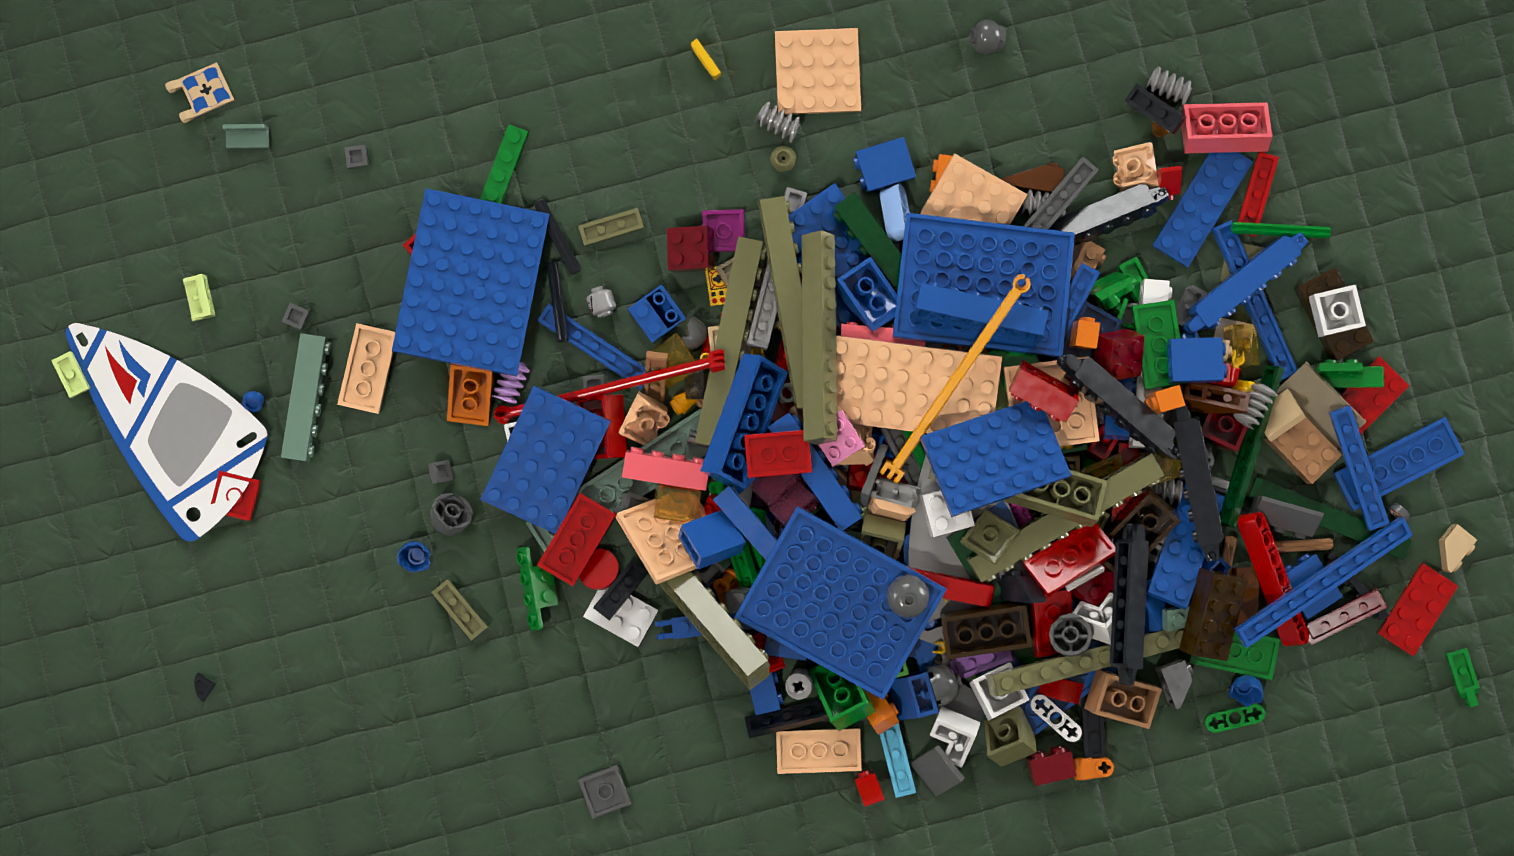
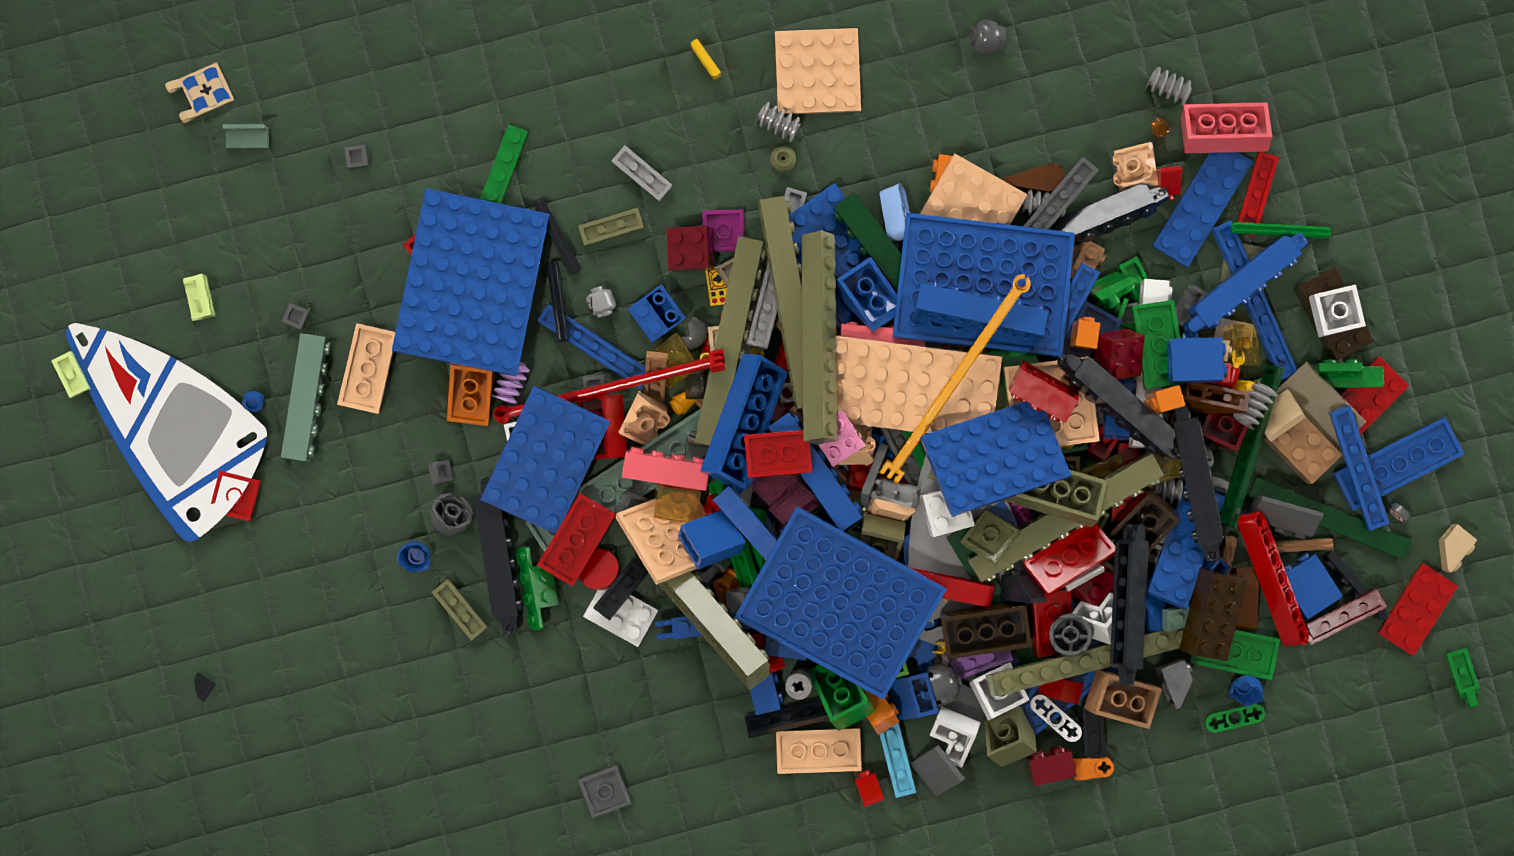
blue brick [853,137,916,194] -> none
dark grey cylinder [886,574,930,618] -> none
black plate [1125,83,1187,135] -> none
blue plate [1234,517,1413,648] -> none
none -> black hinge [474,477,522,634]
none -> light grey plate [612,145,673,202]

